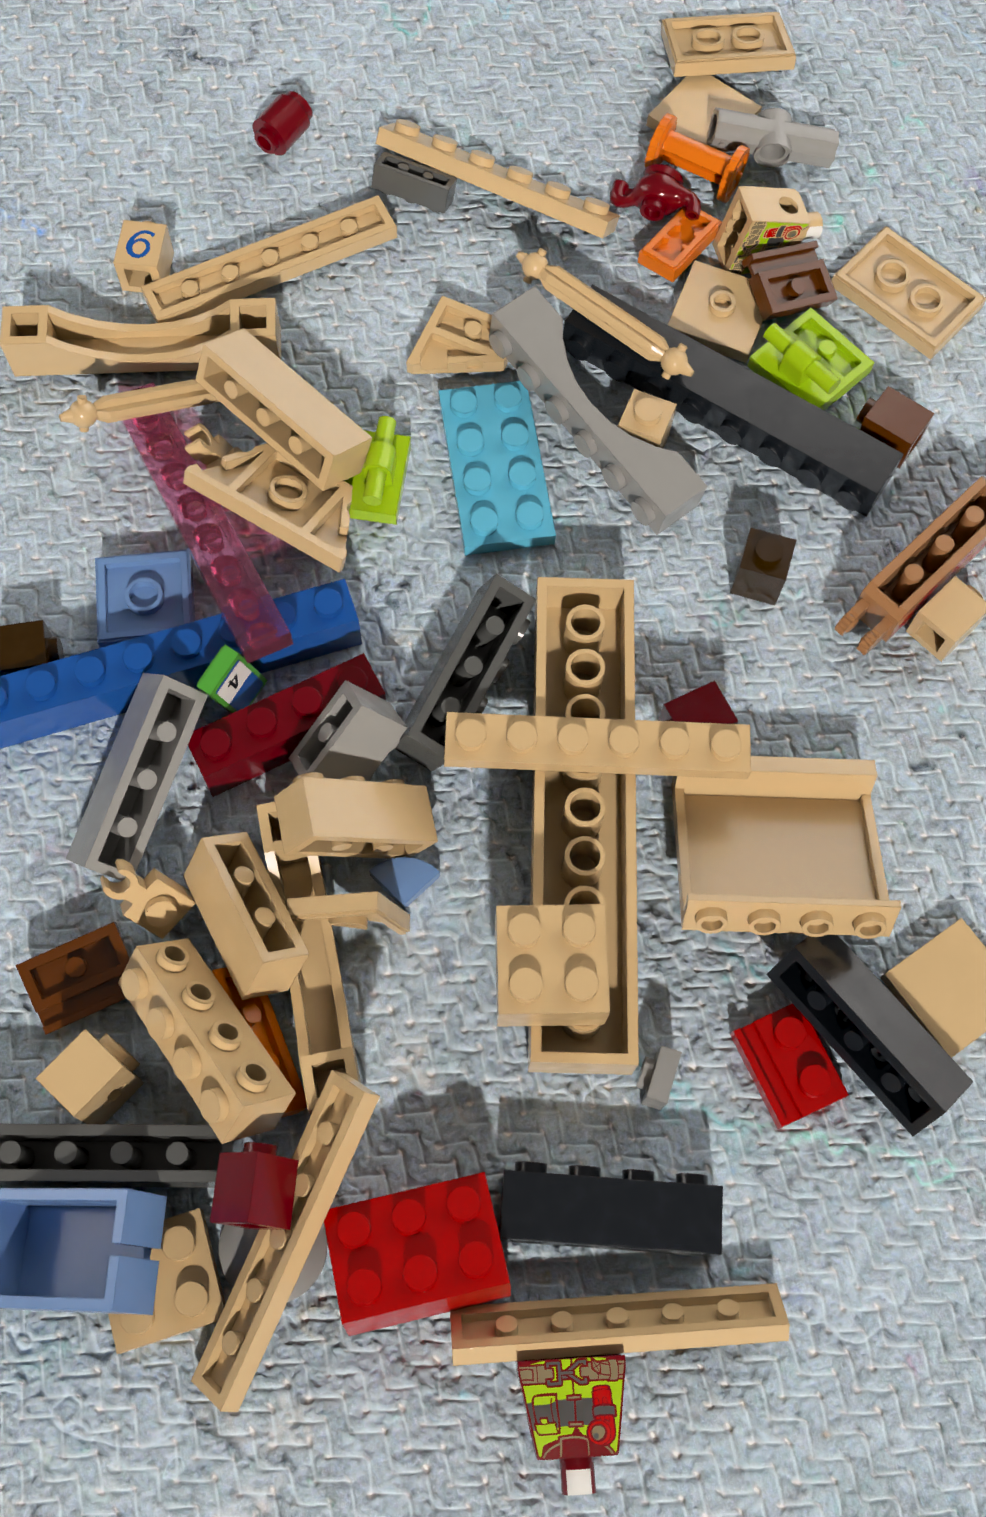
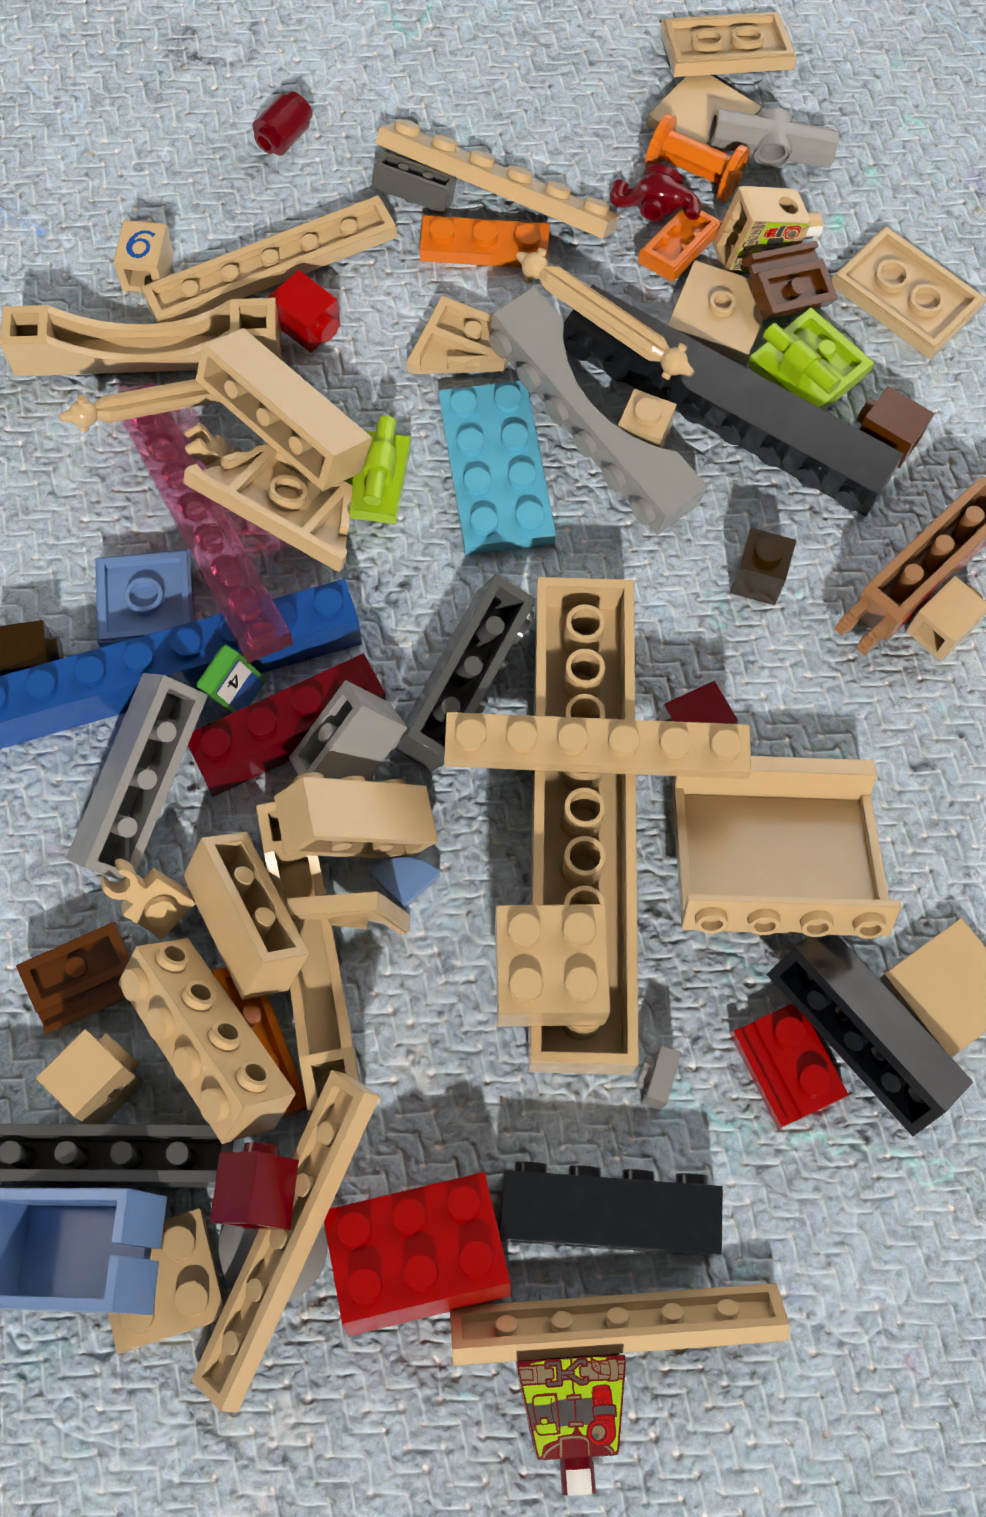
none -> red brick [268,270,340,353]
none -> orange plate [420,215,550,268]

